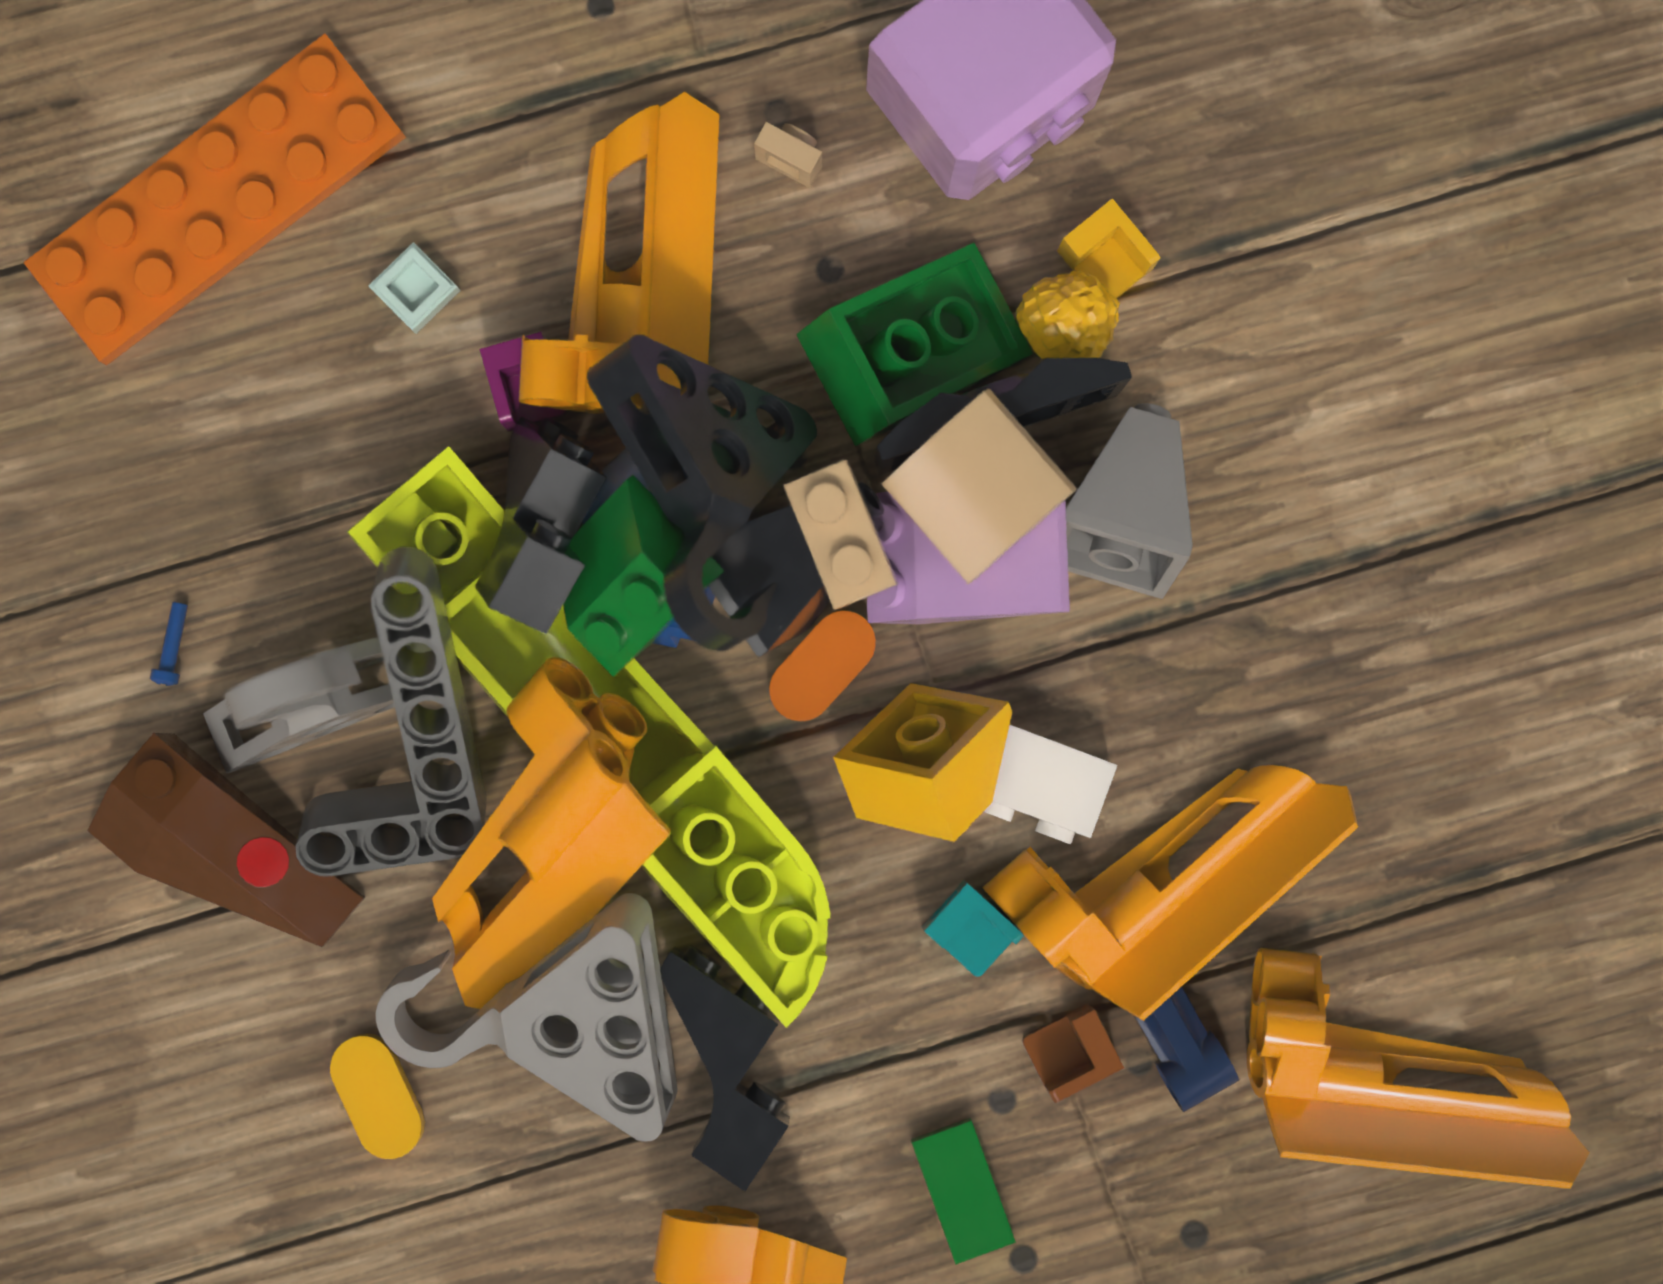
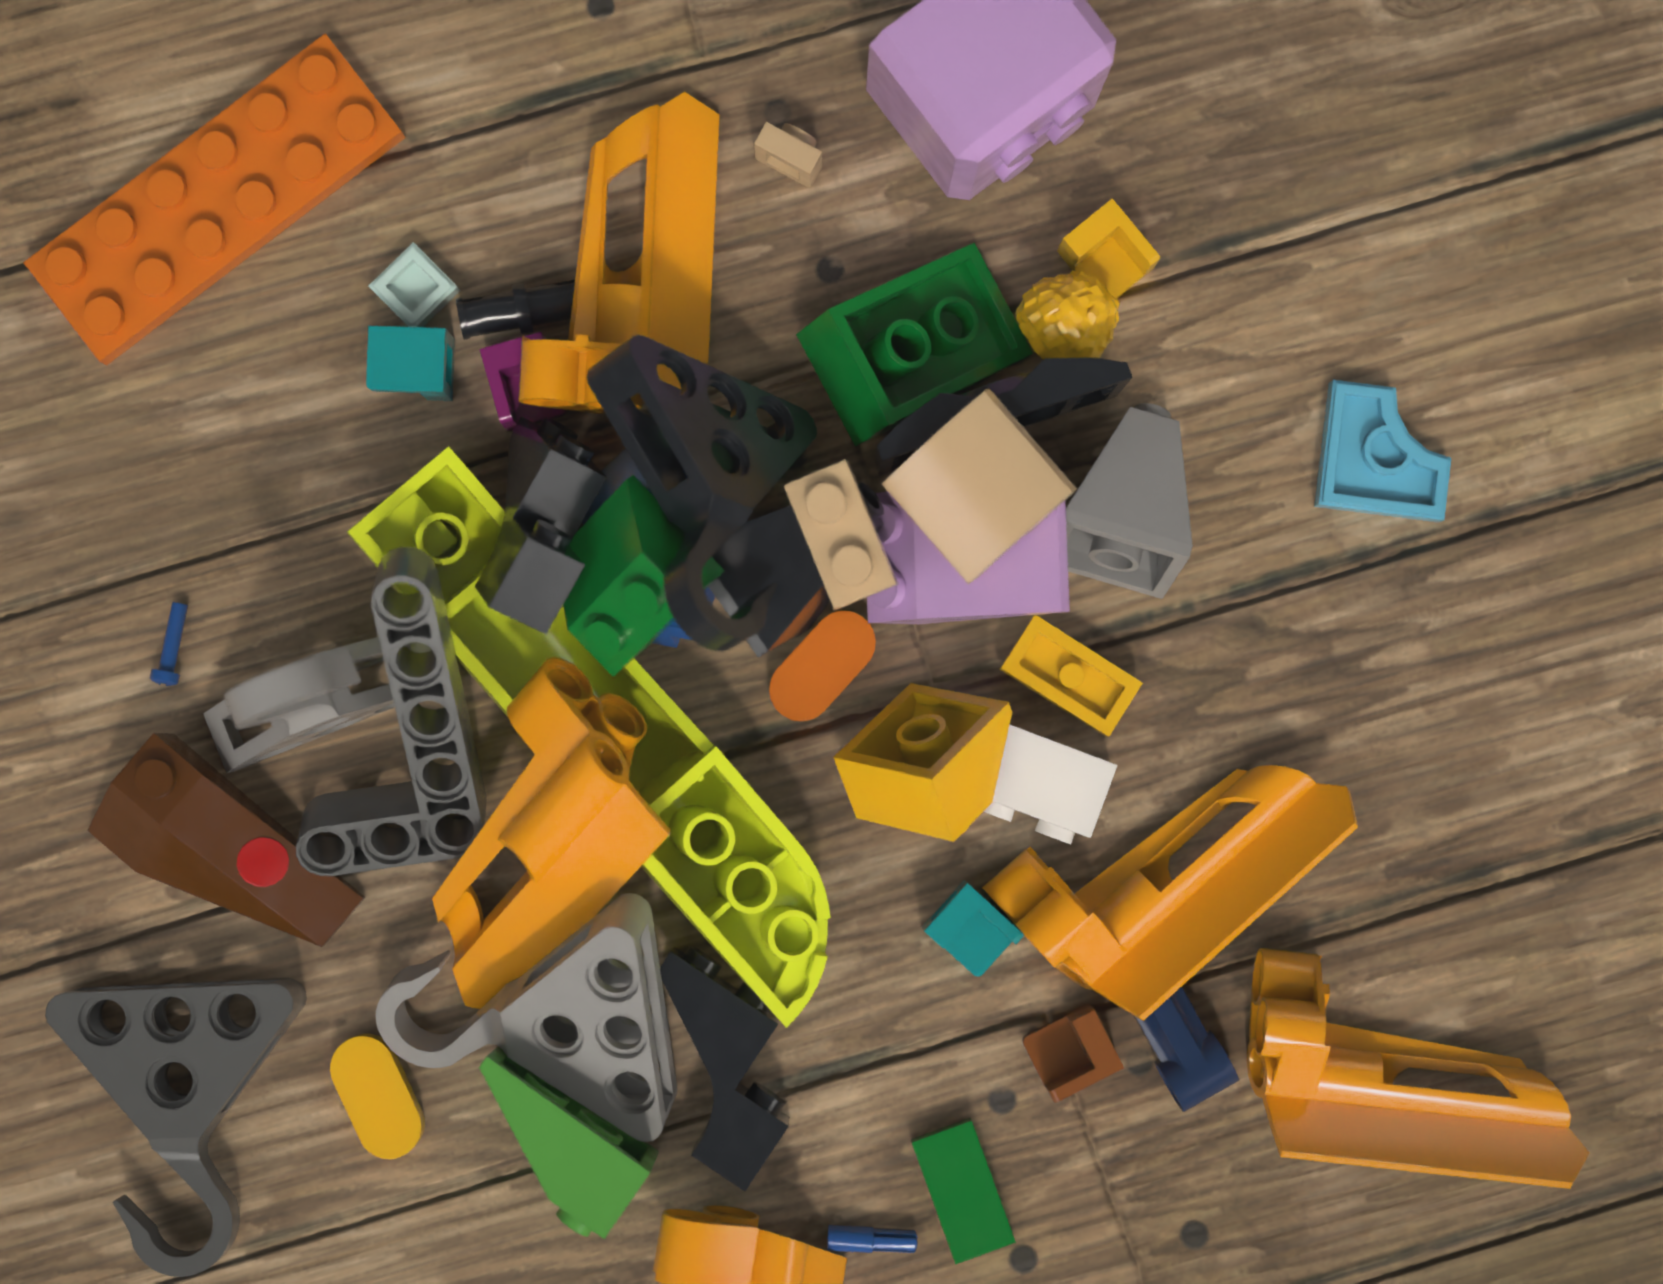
none -> dark grey piece [45,978,307,1277]
none -> teal panel [366,326,455,401]
none -> black pin [456,279,575,340]
none -> bright green slope [479,1046,659,1239]
none -> blue pin [827,1225,918,1253]
none -> yellow plate [999,615,1143,737]
none -> medium azure tile [1314,380,1451,522]

